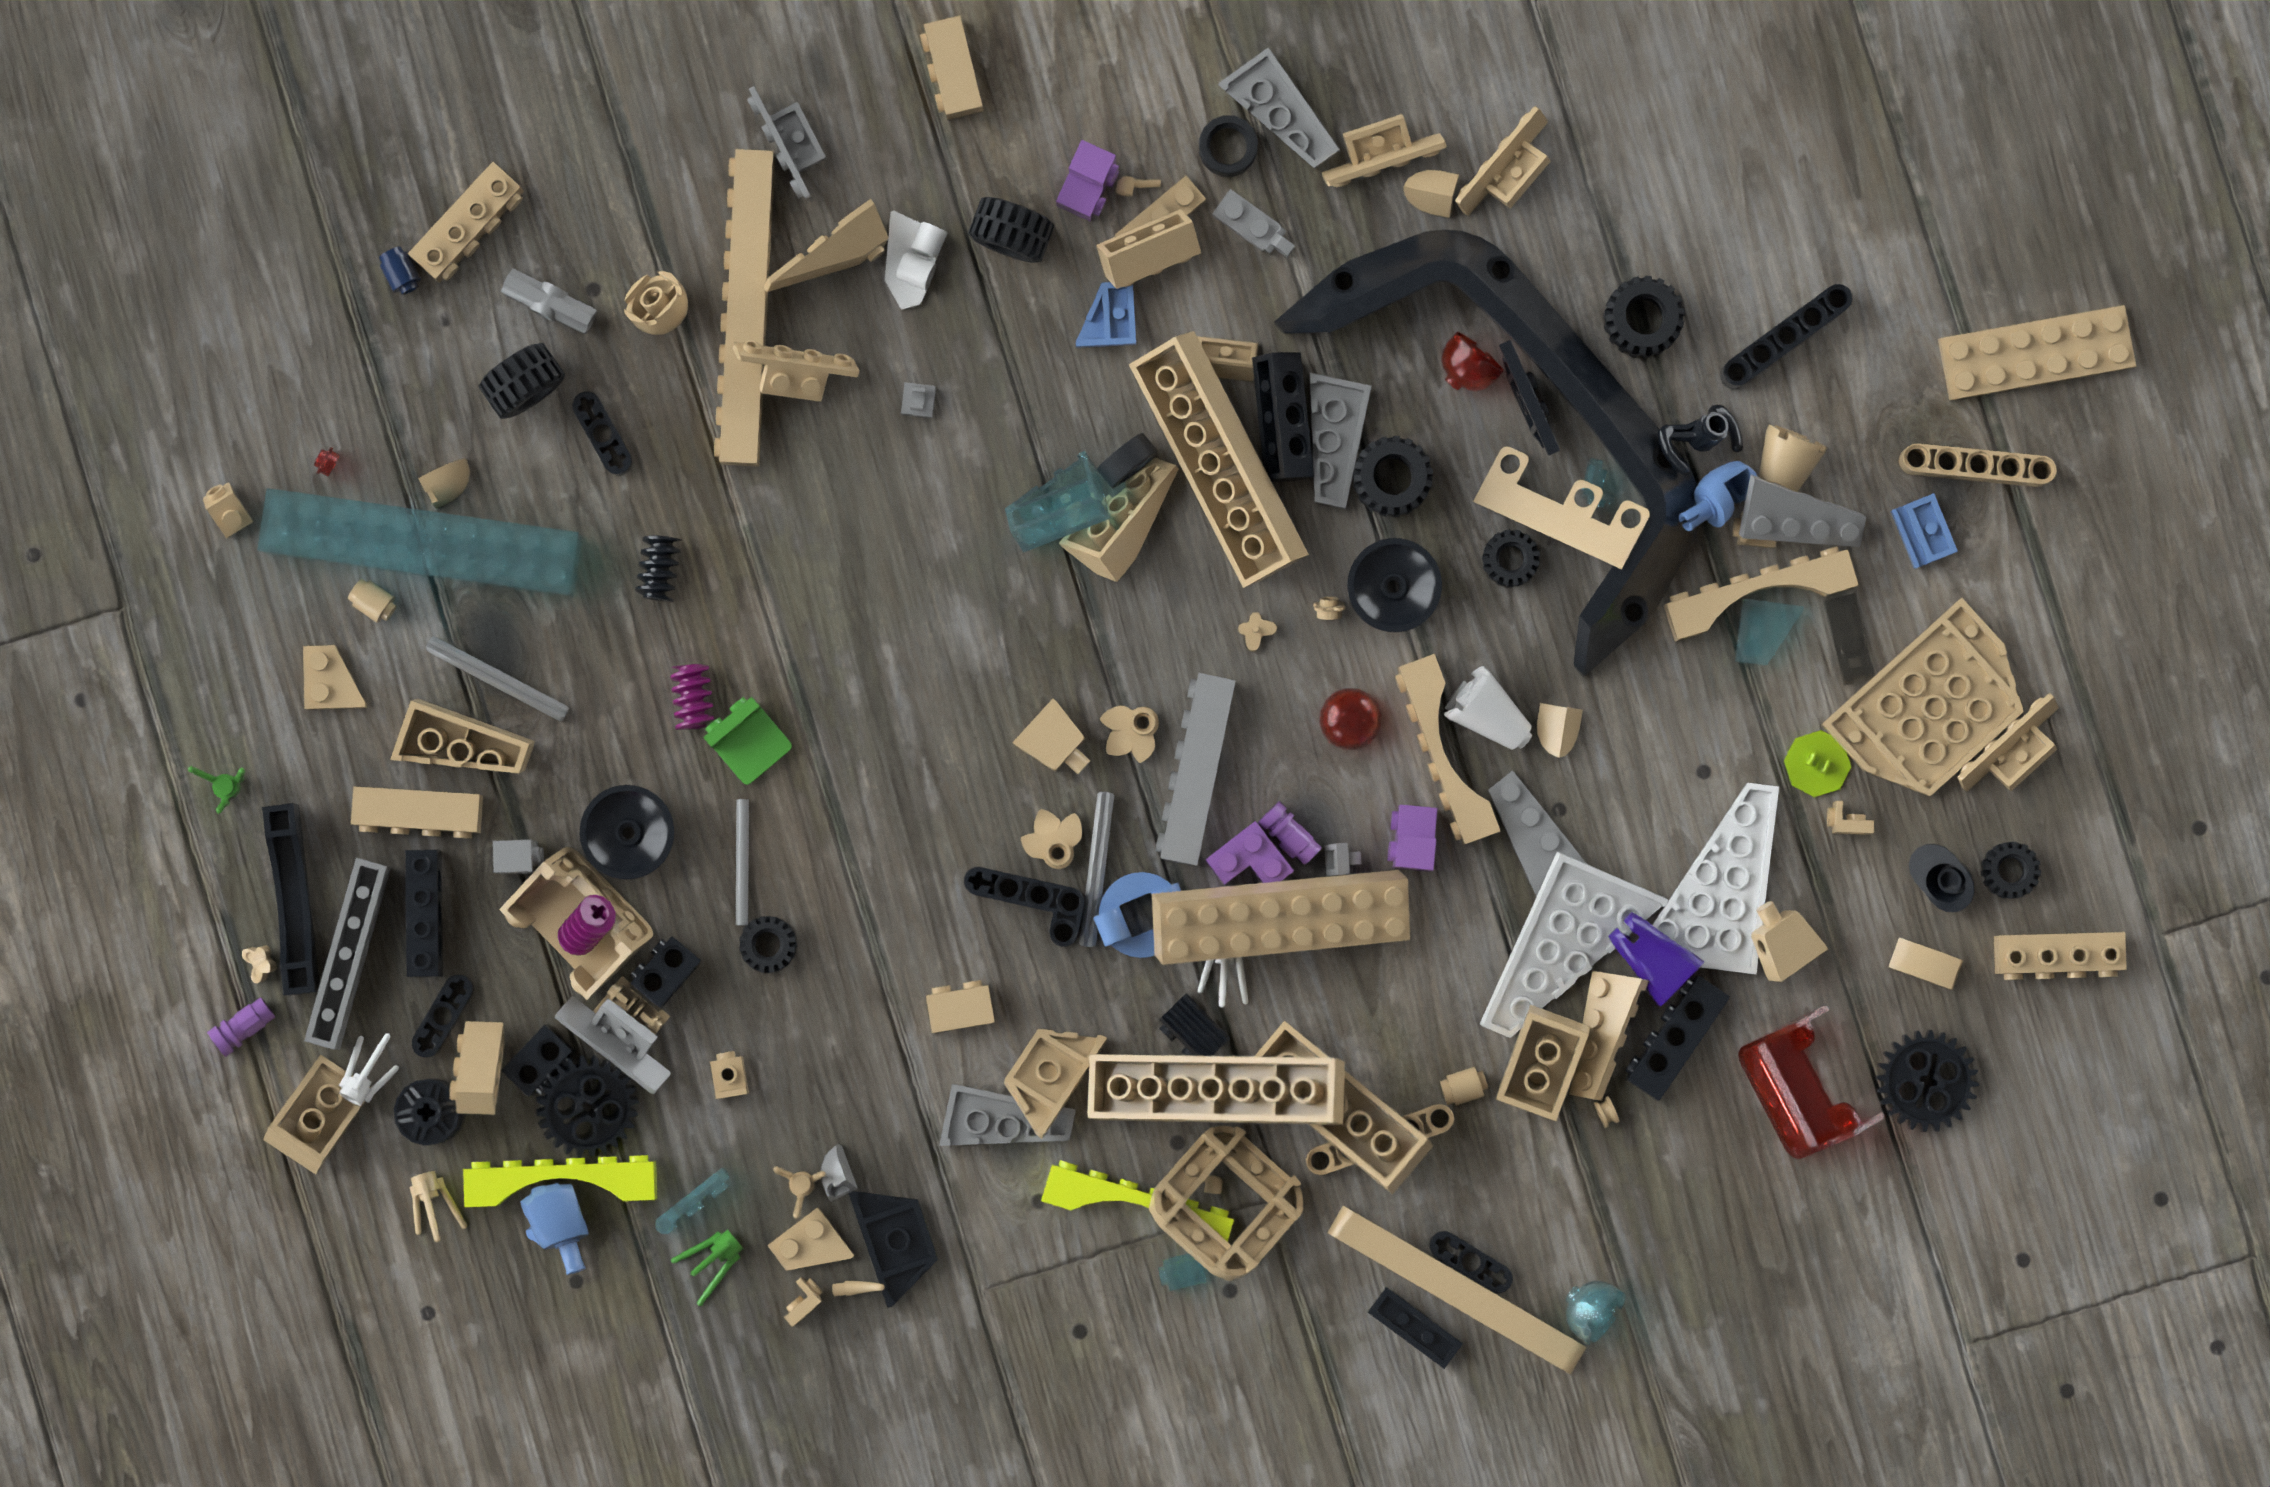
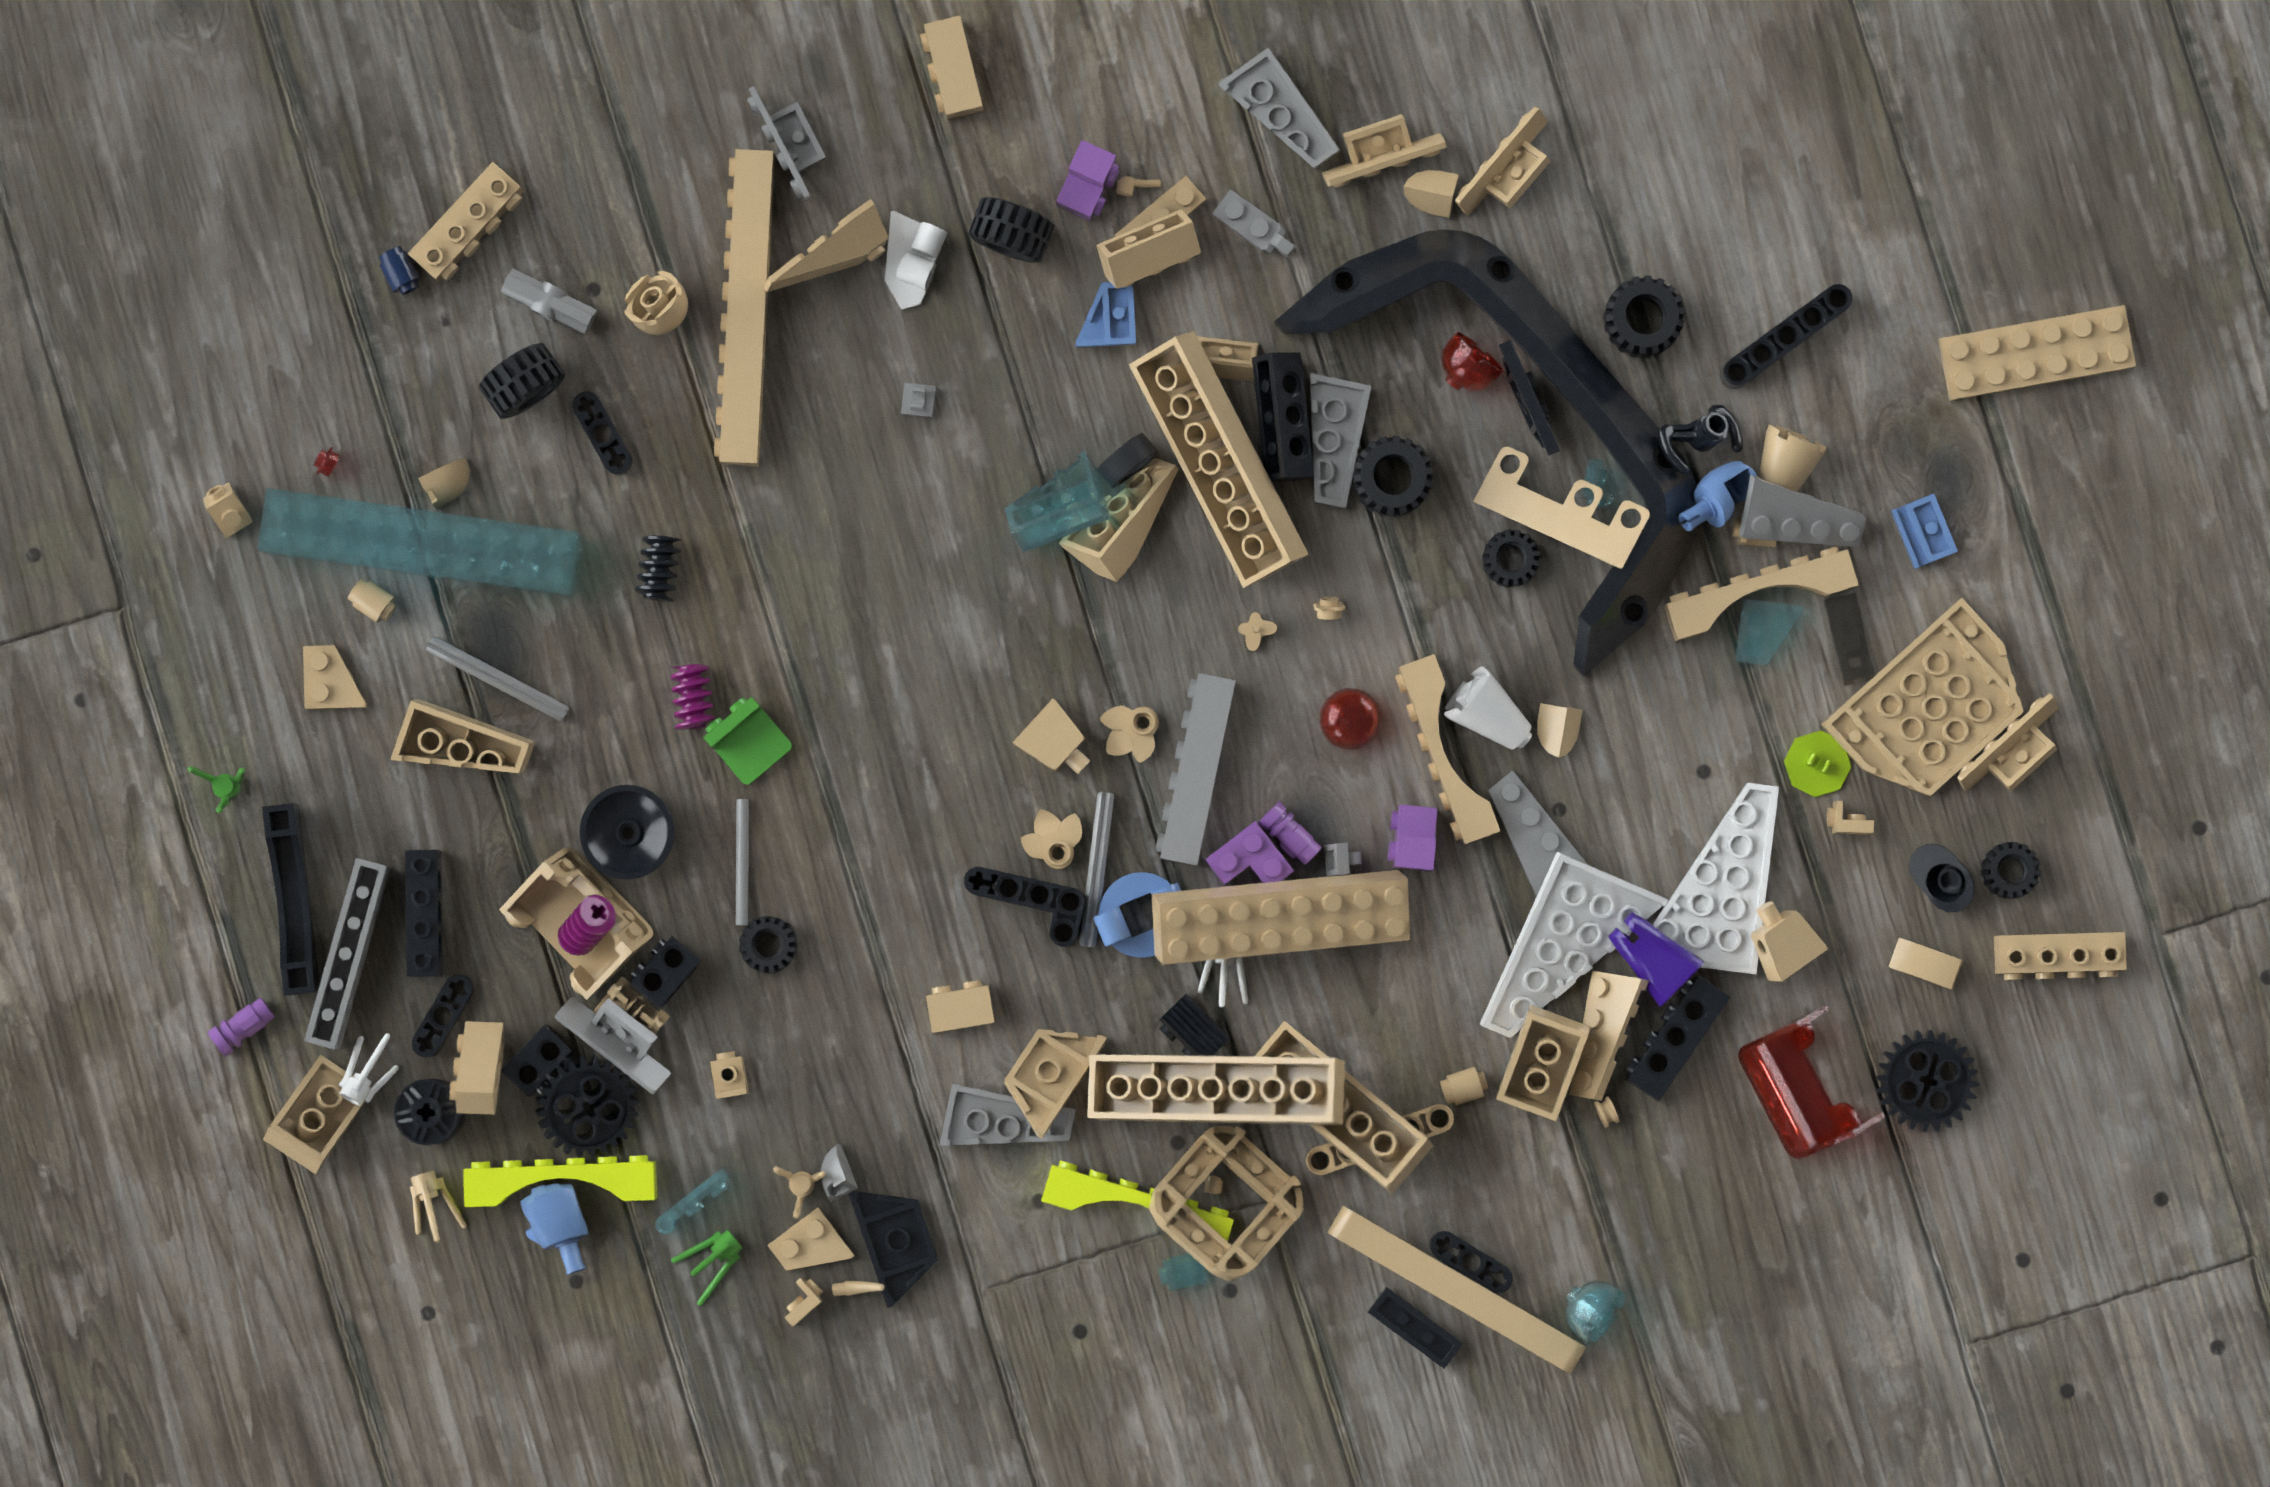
tan piece [242,945,277,983] -> none
tan brick [351,786,483,839] -> none
light grey brick [493,840,544,875] -> none
tan bracket [733,341,859,402] -> none
black tyre [1199,115,1258,177] -> none
black dish [1347,538,1442,633] -> none
tan beam [1899,444,2057,487] -> none

